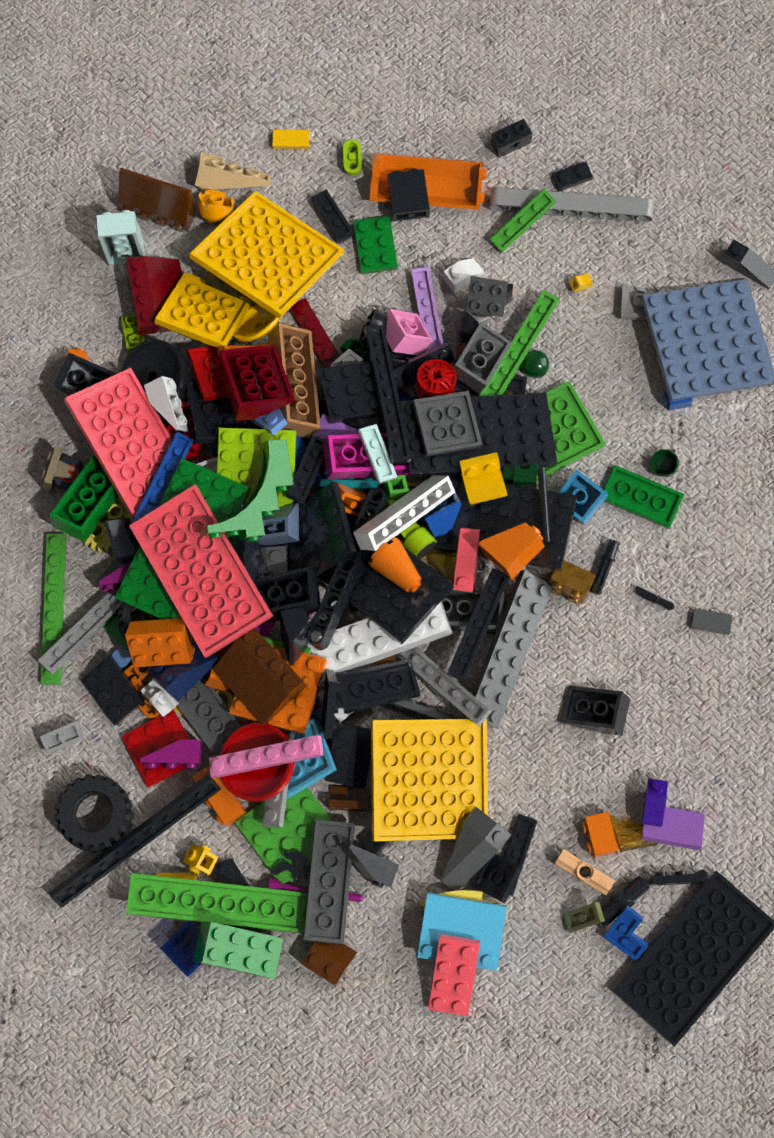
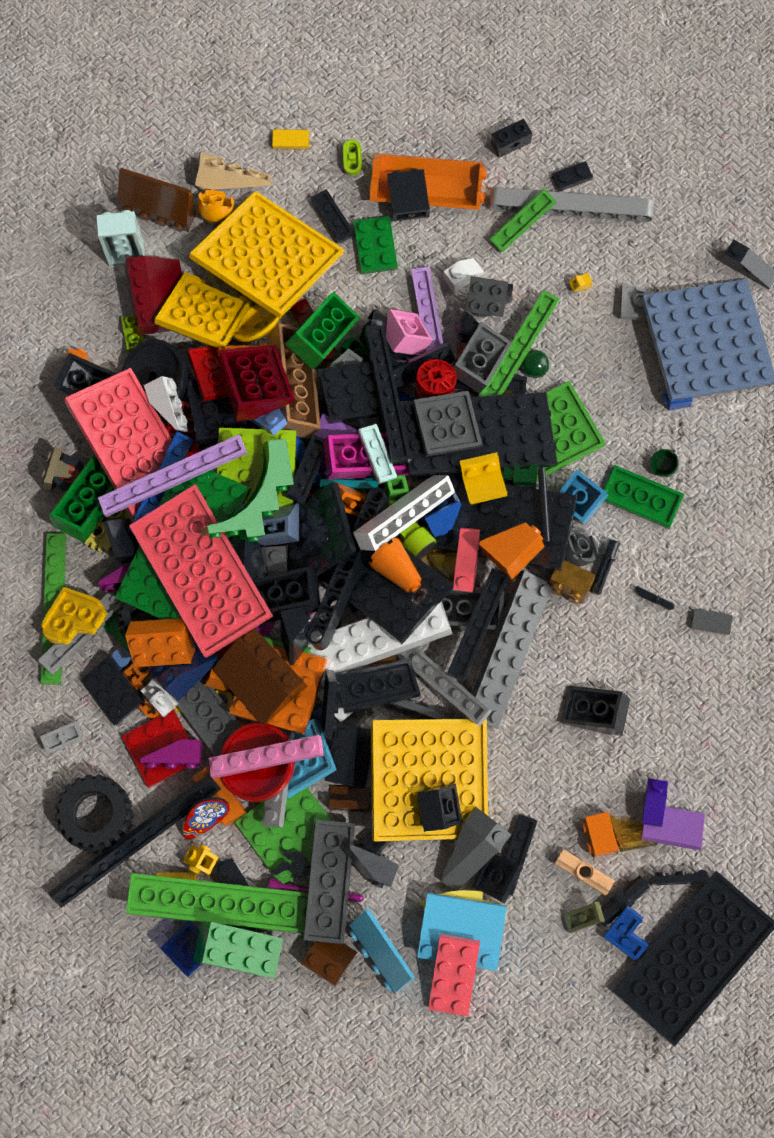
none -> yellow plate [41,587,107,645]
none -> lavender plate [98,435,248,517]
none -> shield [183,797,230,840]
none -> green brick [285,292,360,370]
none -> medium azure slope [349,908,415,993]
none -> black slope [417,783,462,832]
none -> dark grey cylinder [564,527,598,567]

